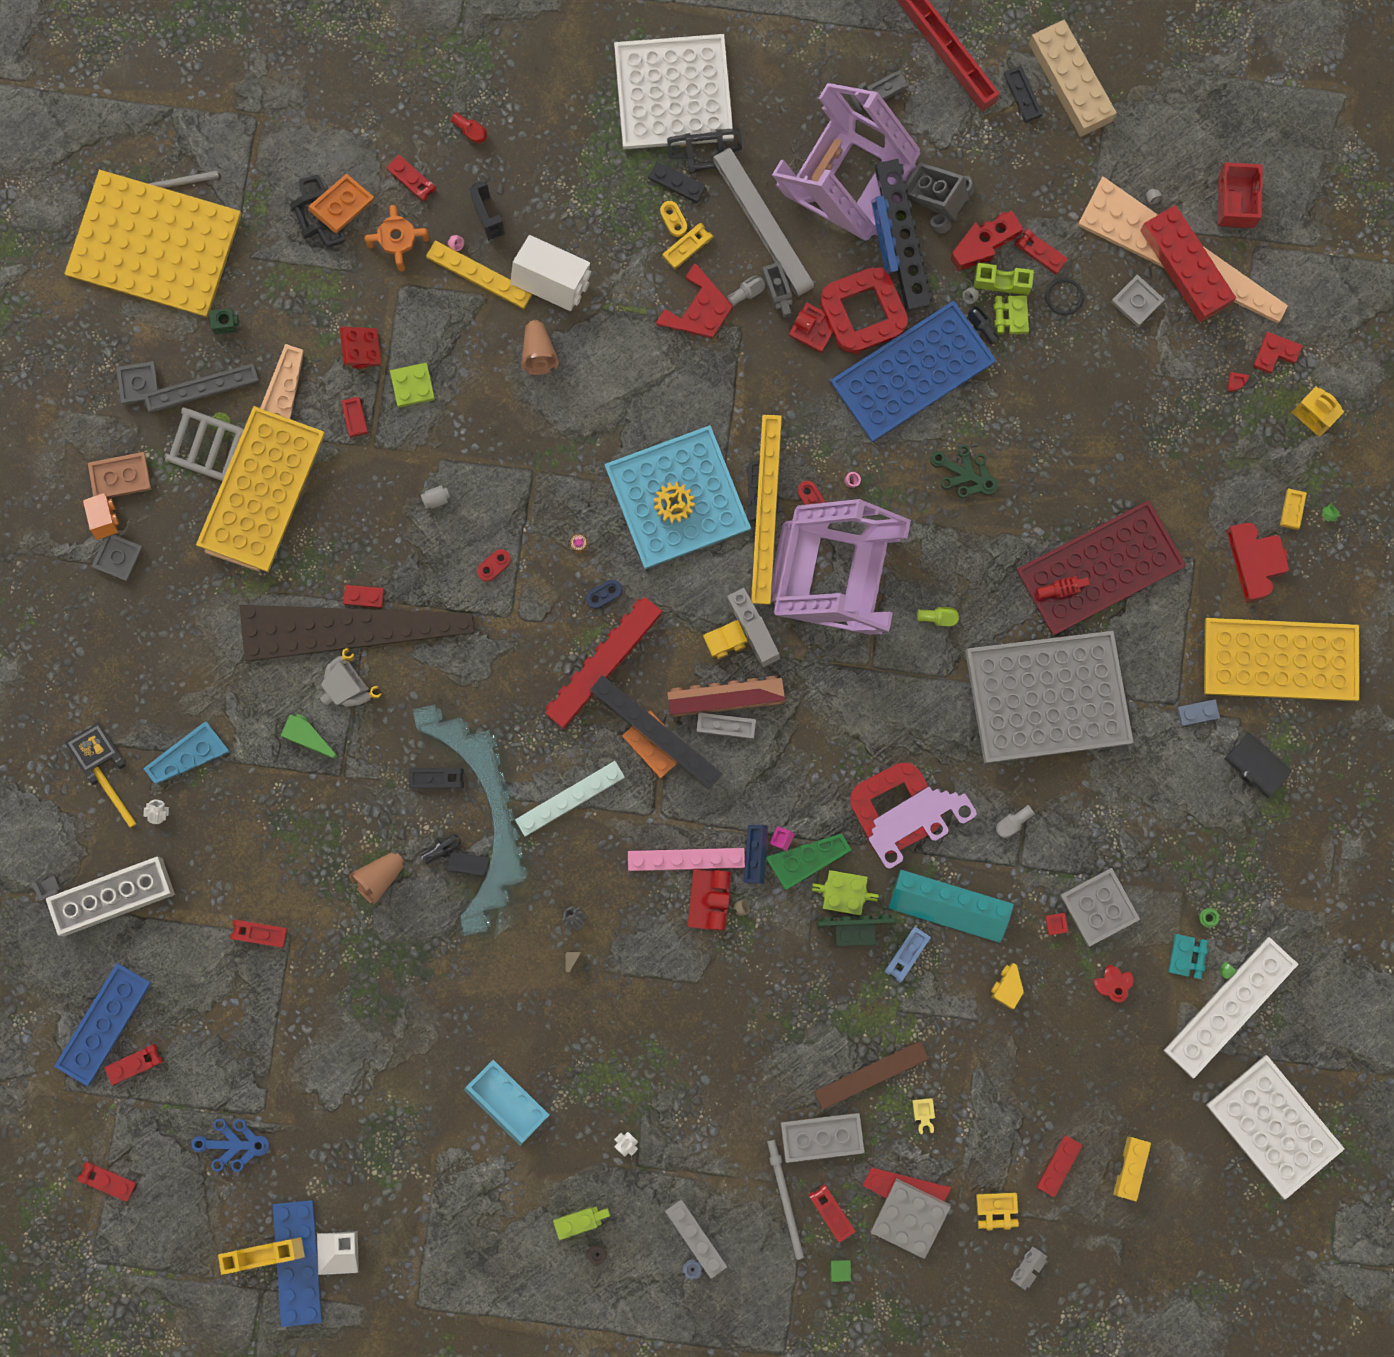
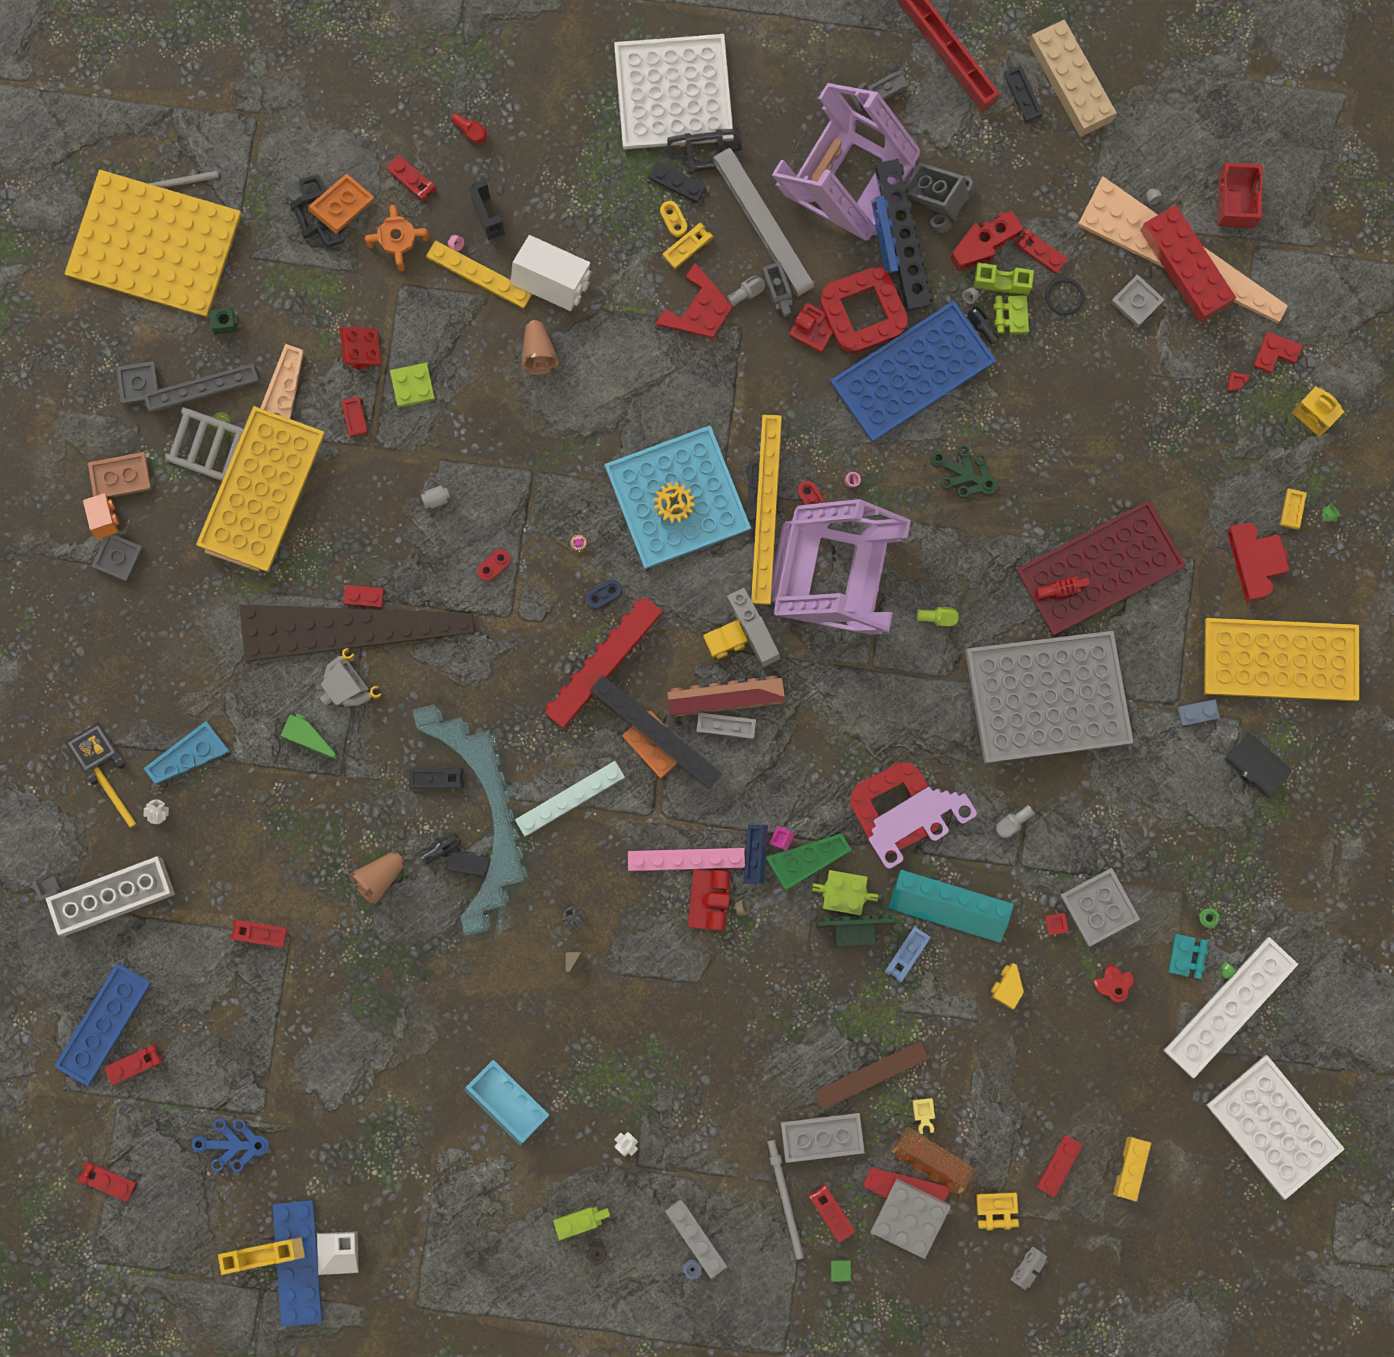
none -> clear orange brick [892,1127,976,1194]

